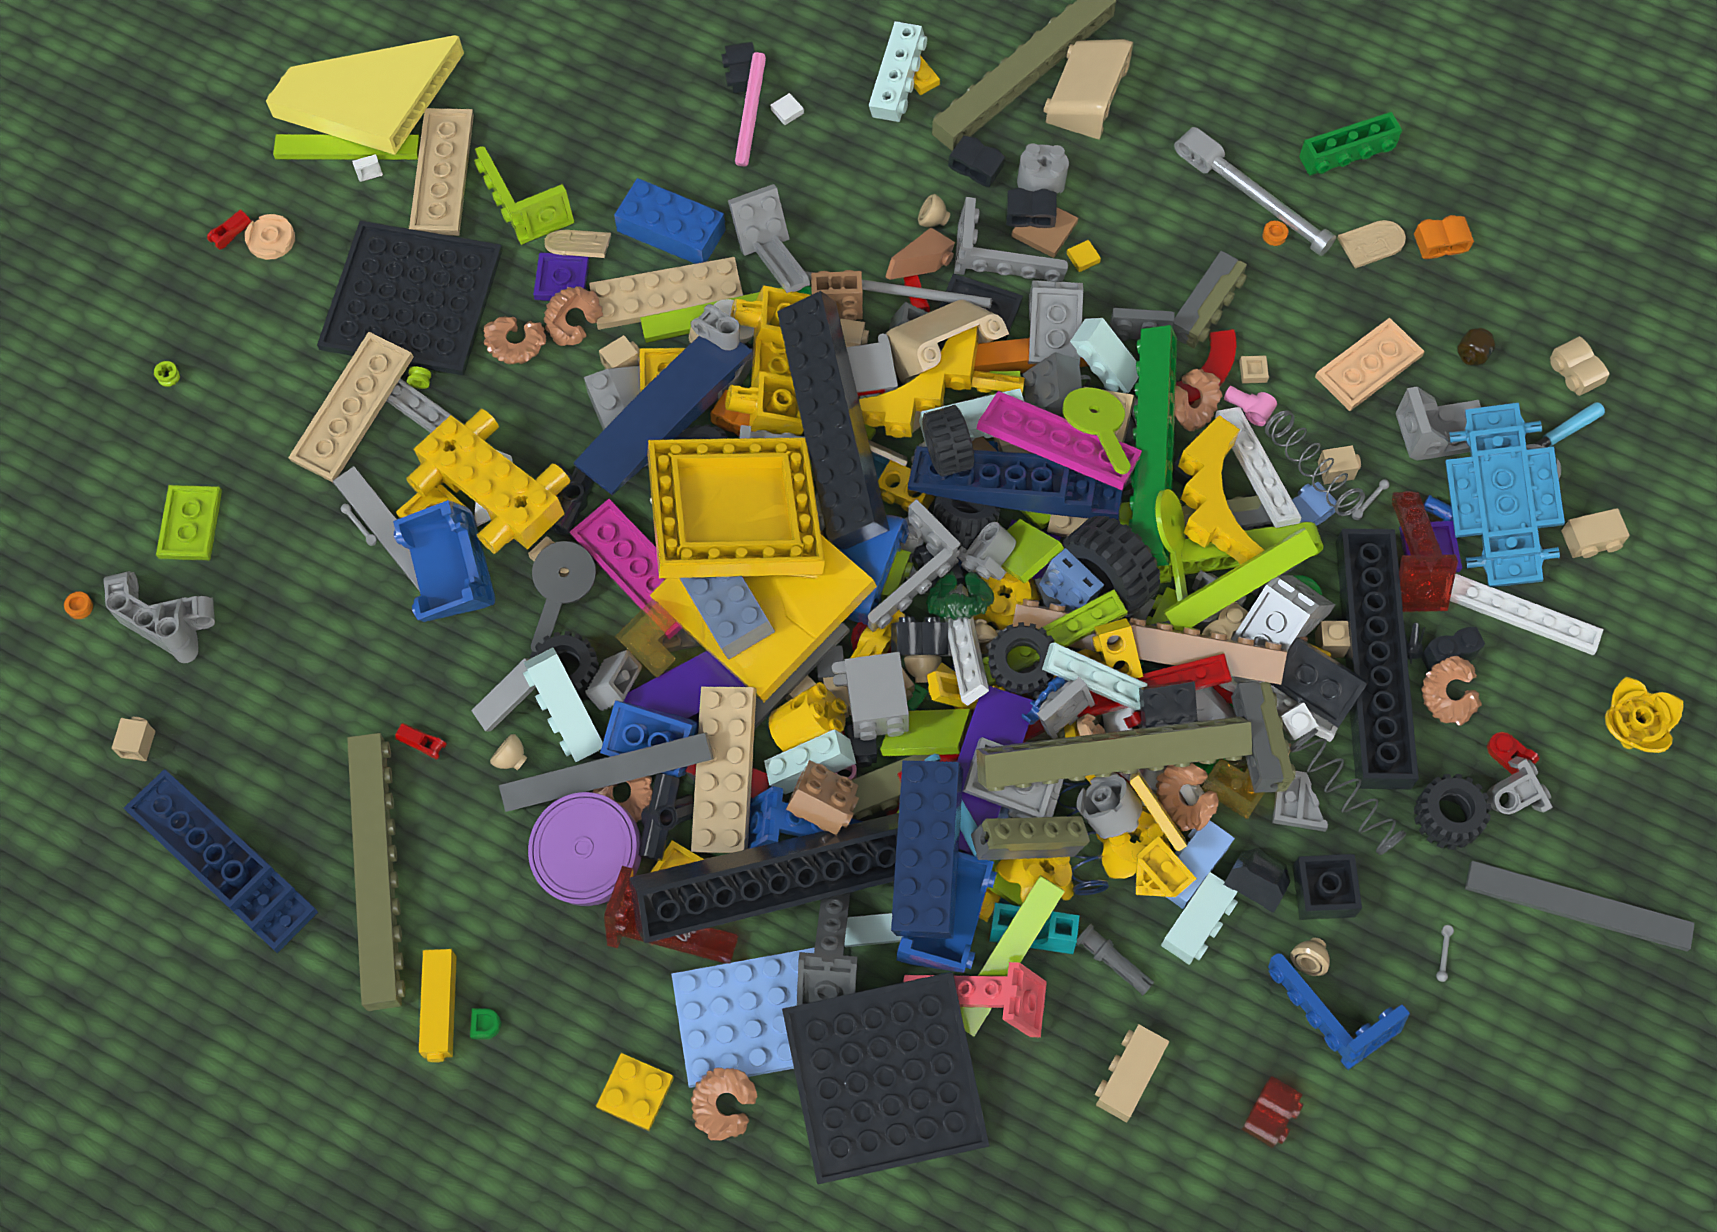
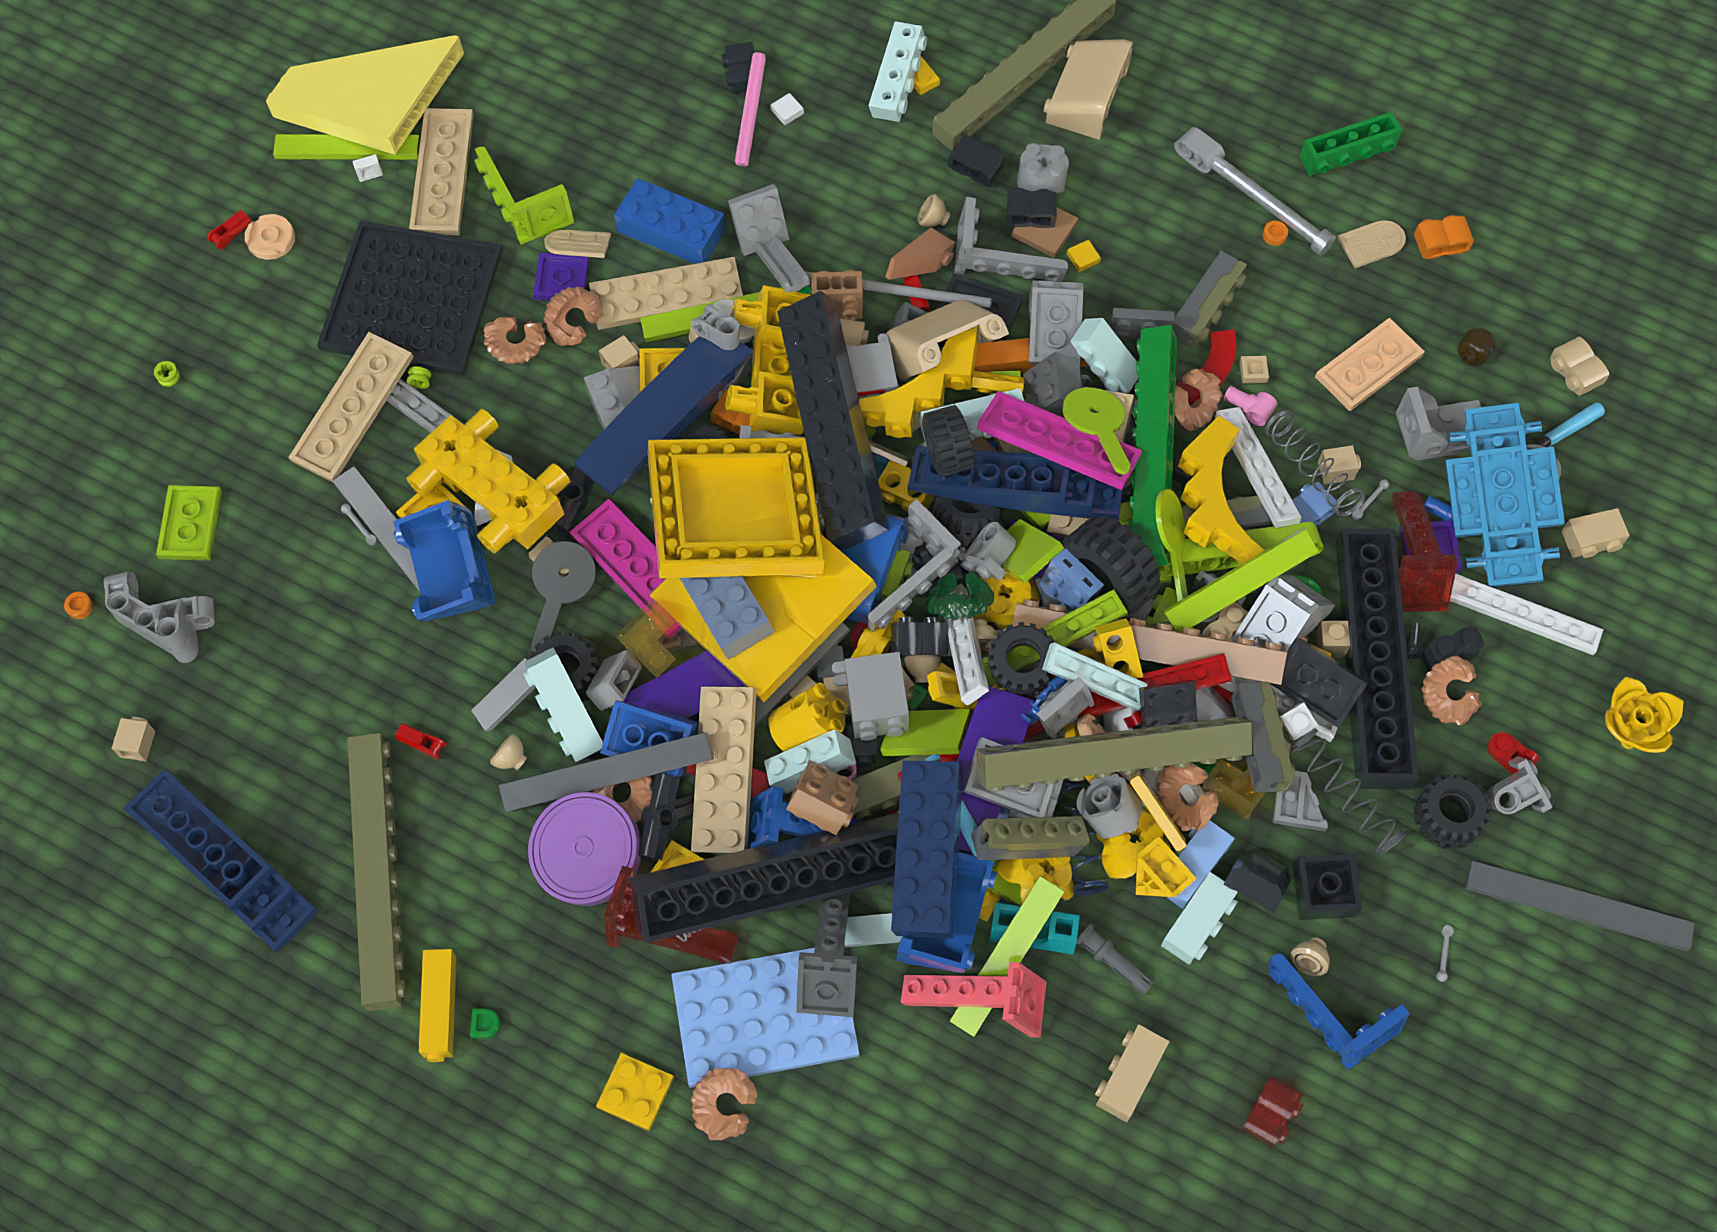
black plate [782,972,989,1185] -> none

